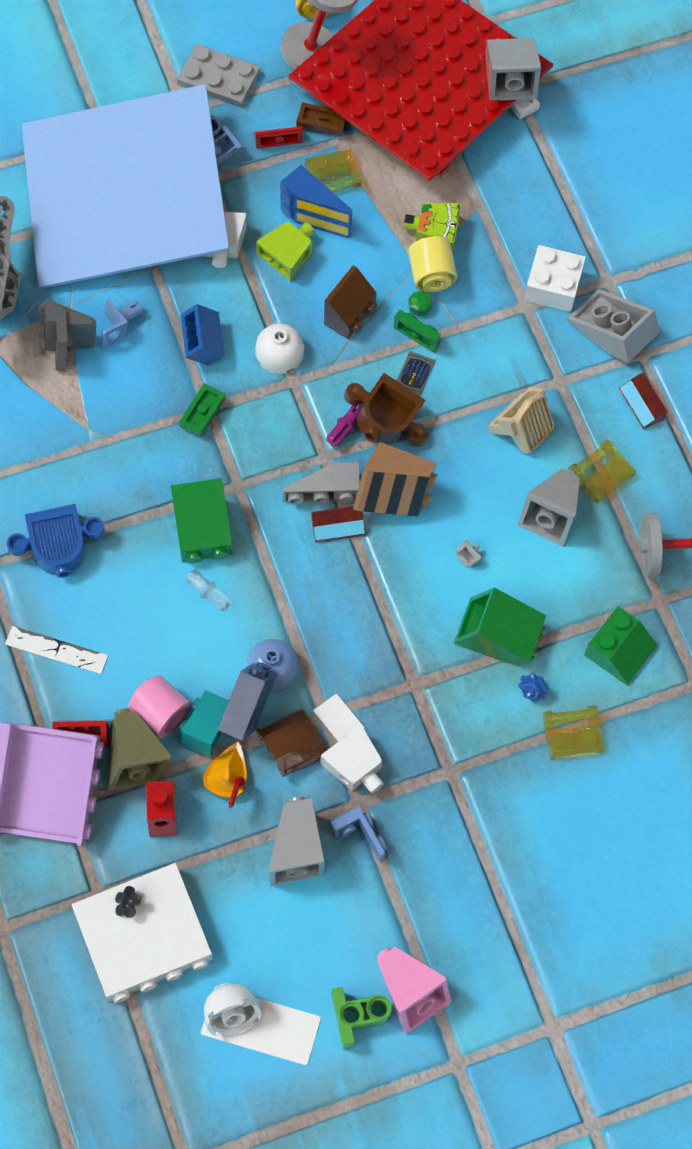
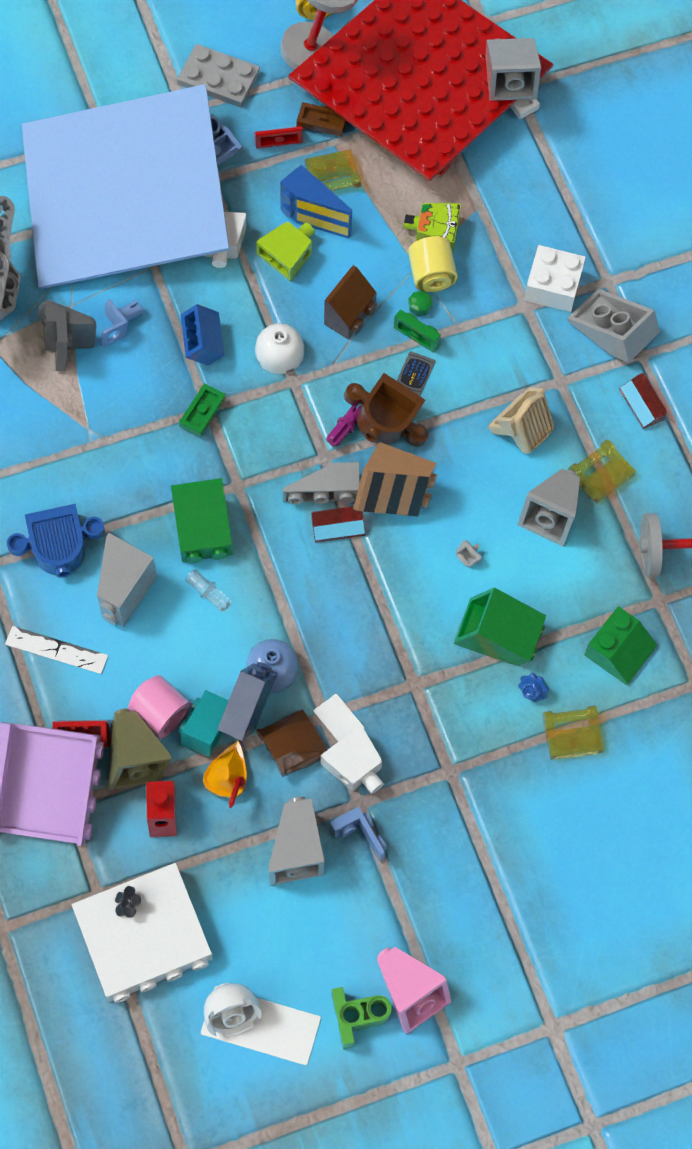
none -> light grey slope [97,533,157,627]

